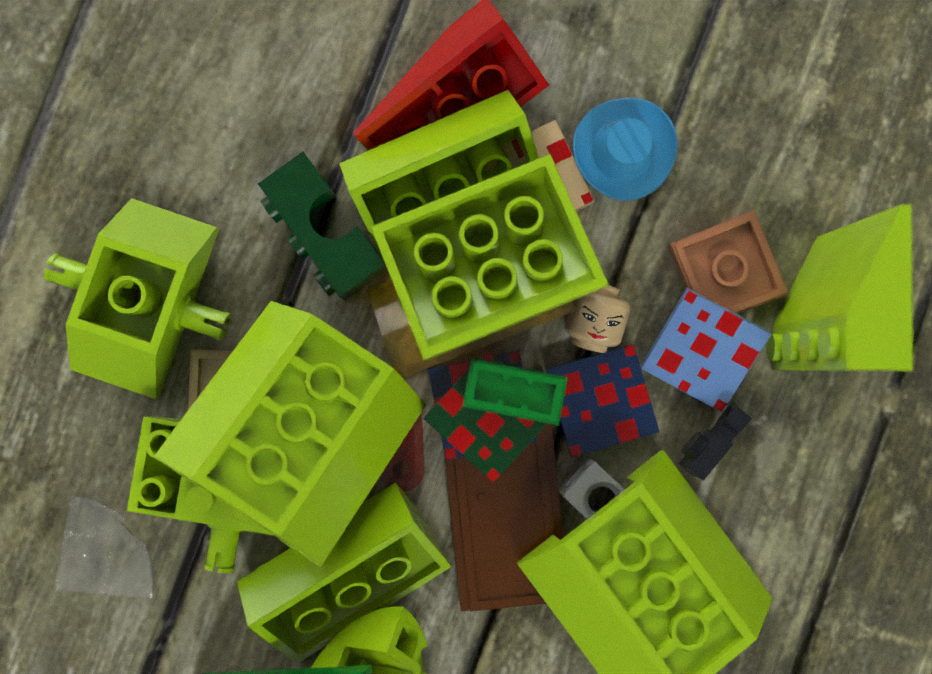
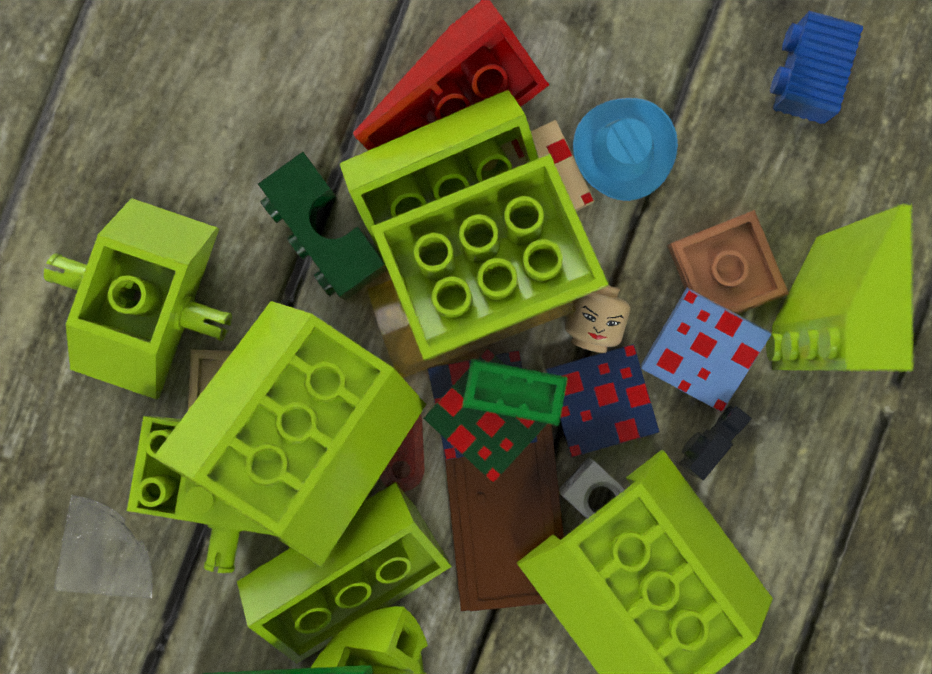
none -> blue brick [770,11,863,124]

